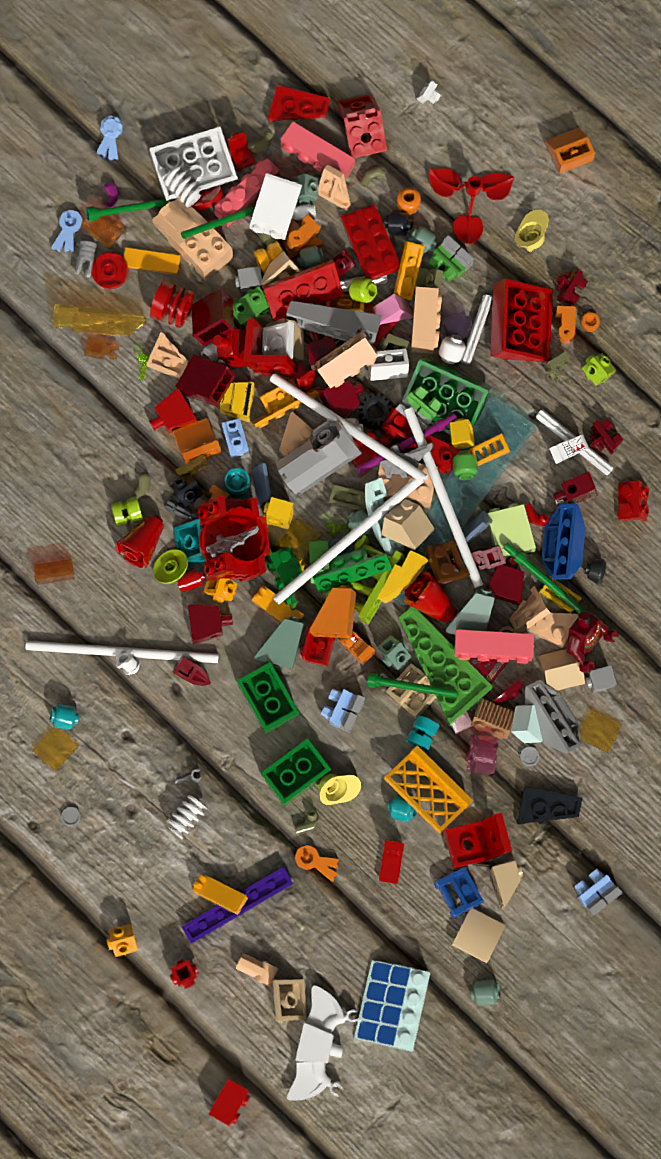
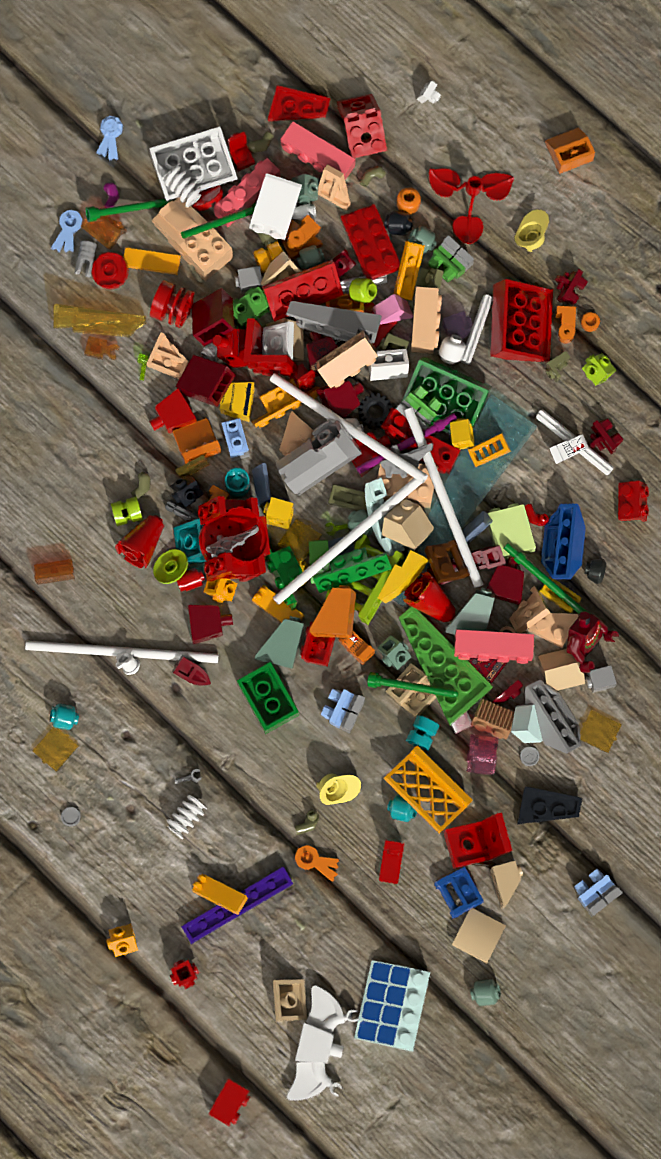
light nougat piece [236,953,279,987] -> none
green brick [260,738,331,807] -> none
bright green head [452,451,478,480] -> none
dark red torso [553,471,598,504] -> none

